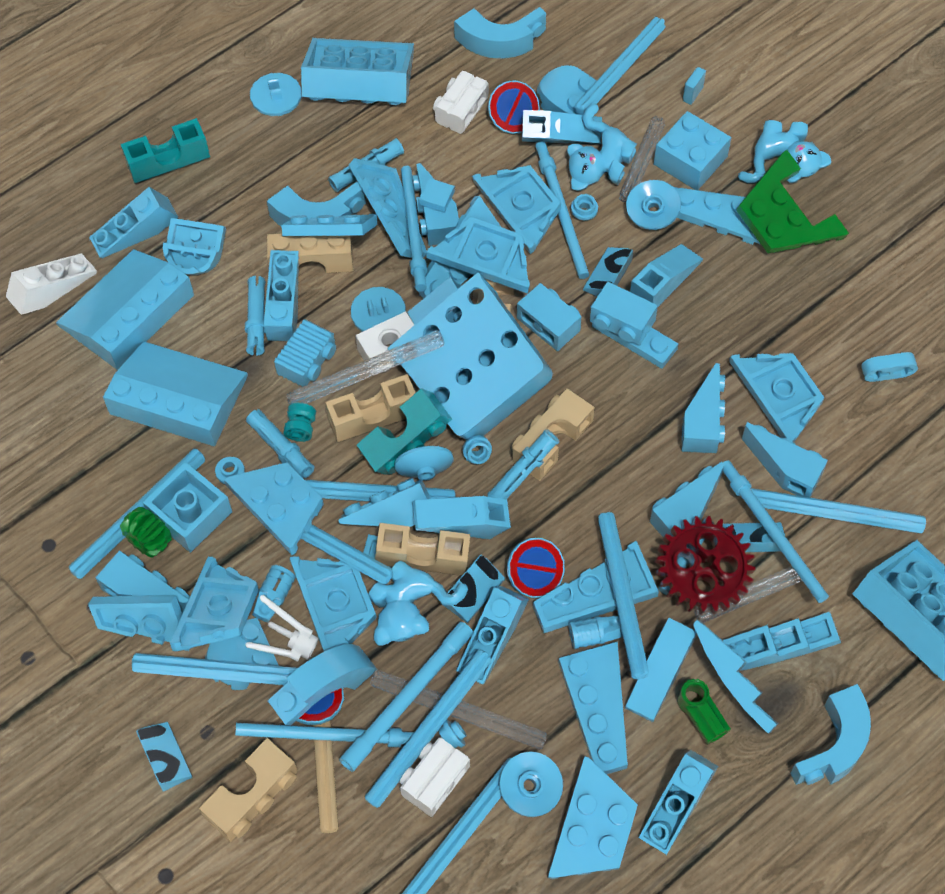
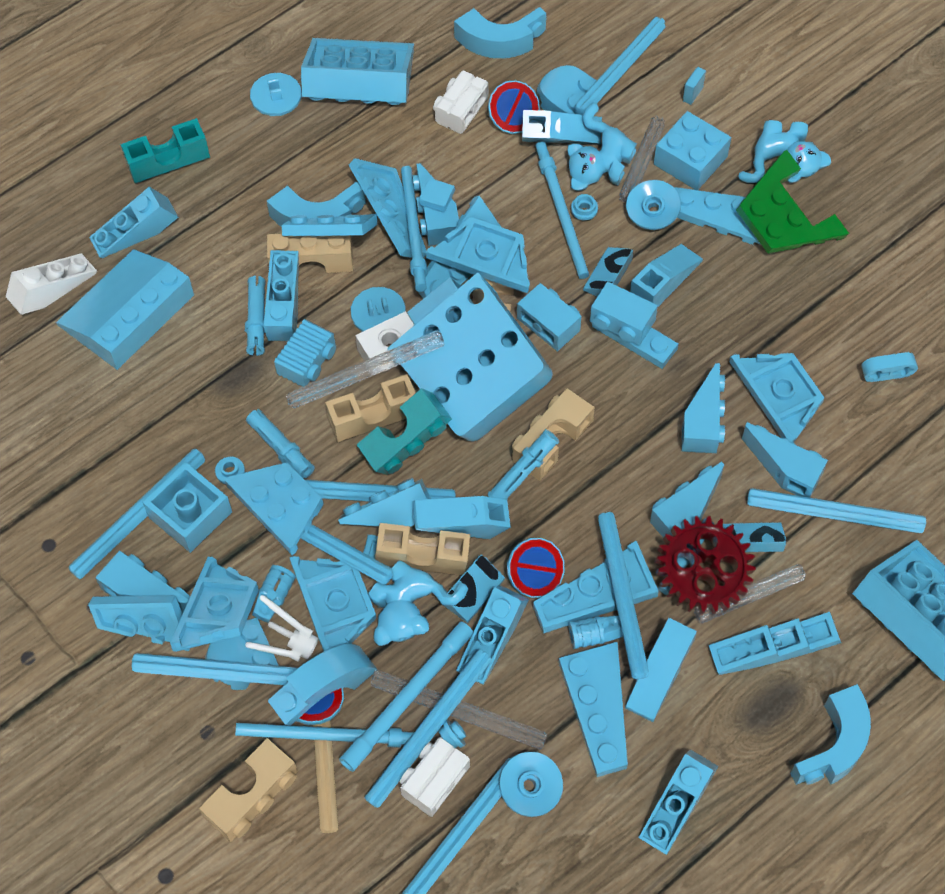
medium azure slope [103,341,248,447] -> none
green gear [120,506,172,558] -> none
slope [136,722,193,792] -> none
medium azure slope [163,218,226,275] -> none
teal wheel [283,403,317,442] -> none
medium azure pin [328,138,404,192] -> none
medium azure dish [395,446,454,480] -> none
medium azure plate [463,435,492,464] -> none
medium azure wing [472,165,561,254] -> none
medium azure wing [548,756,638,879] -> none
green piece [677,679,731,745] -> none
medium azure slope [693,620,779,734] -> none
medium azure bar [723,460,829,603] -> none

